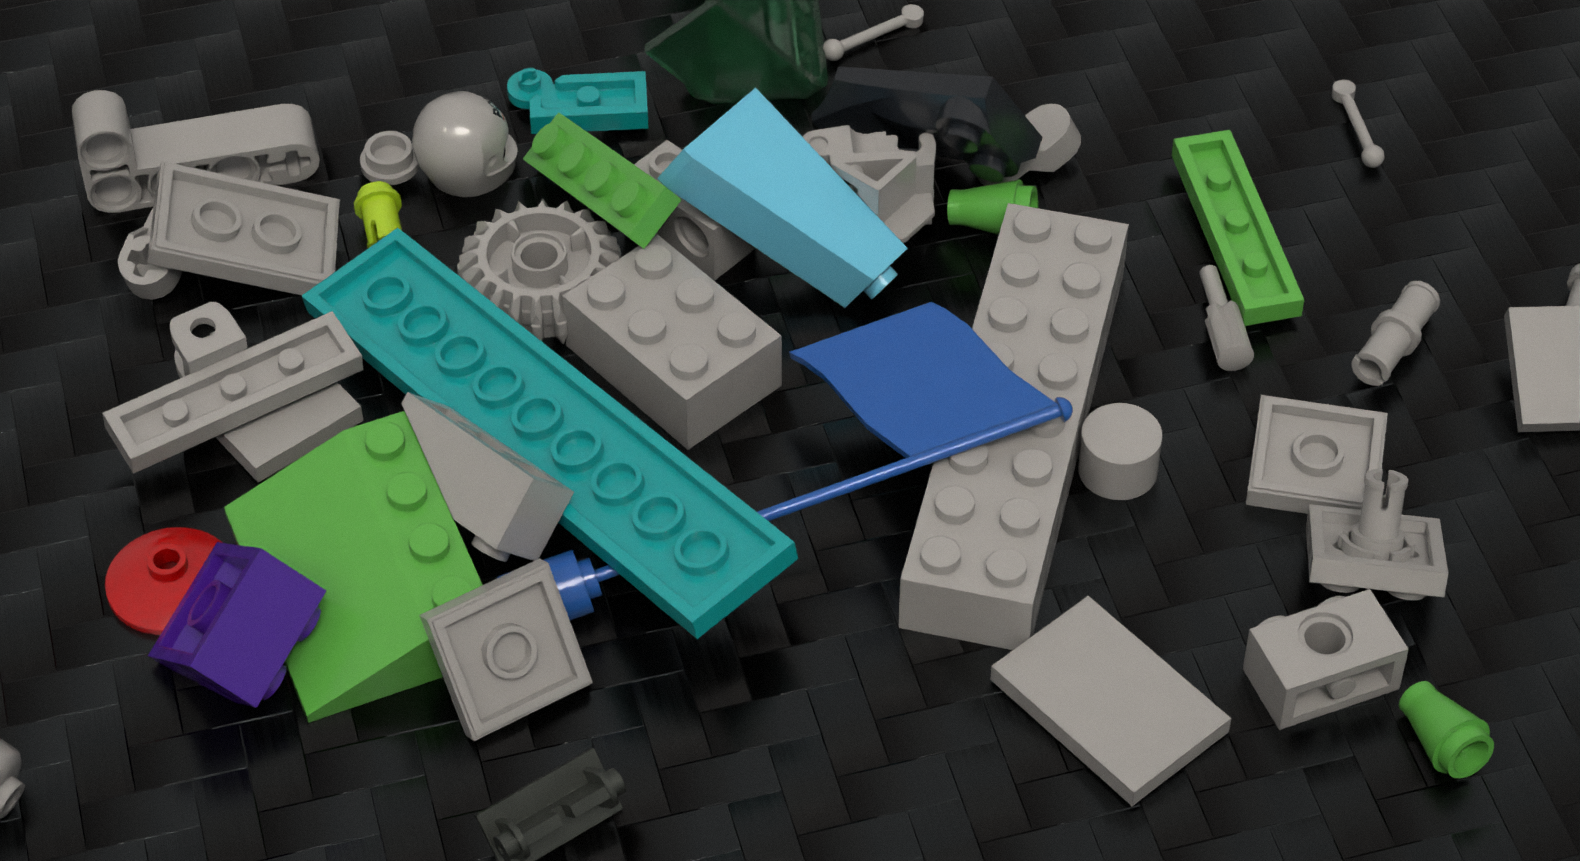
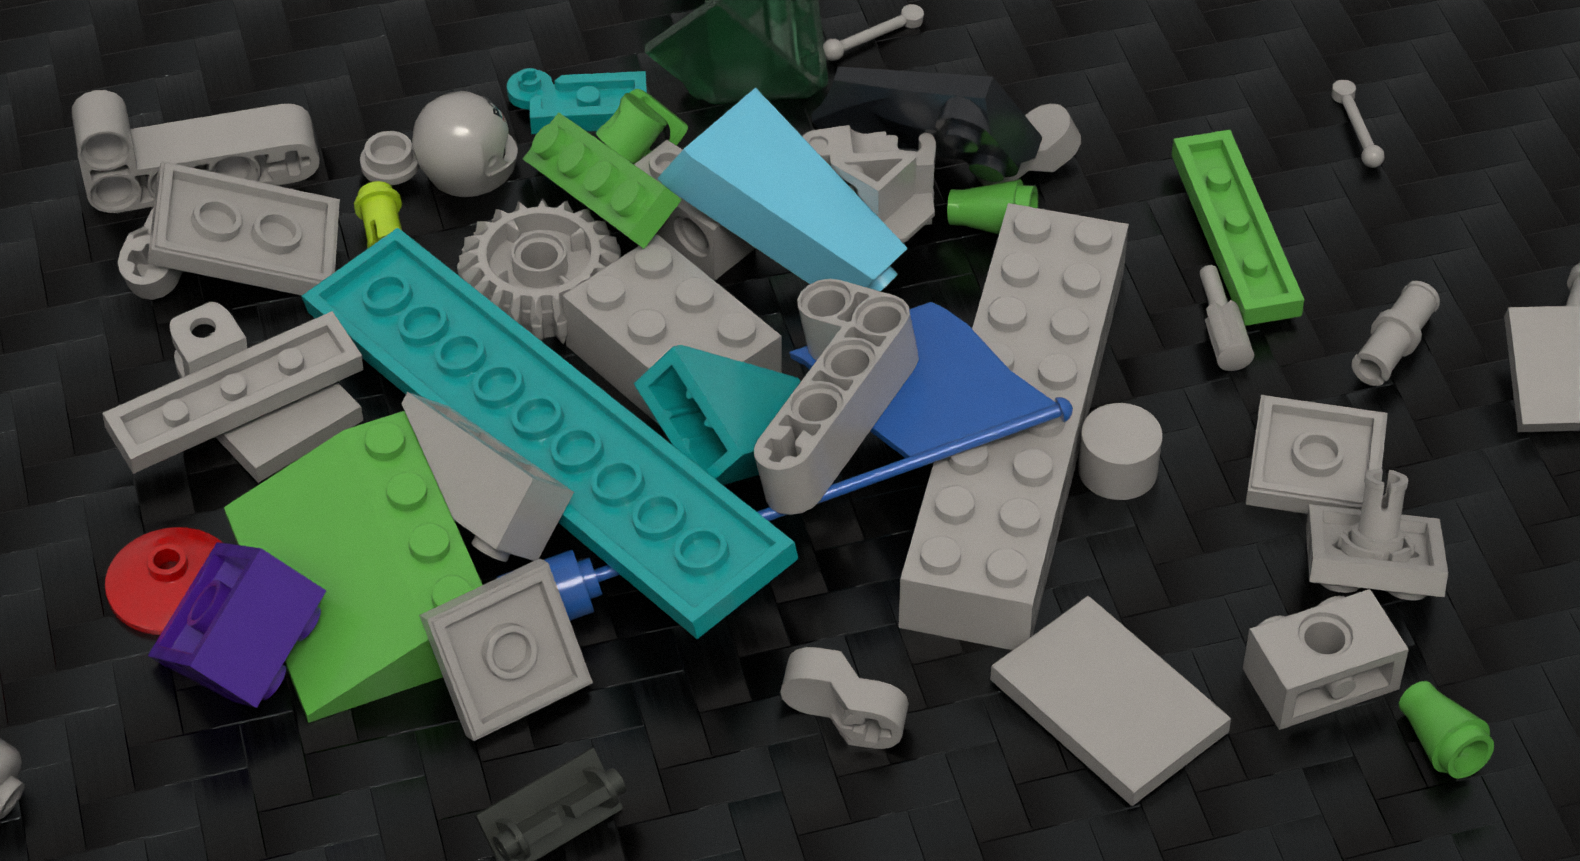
none -> bright green leg [596,89,688,164]
none -> teal slope [633,345,801,485]
none -> light grey beam [754,279,919,515]
none -> light grey piece [780,647,909,749]

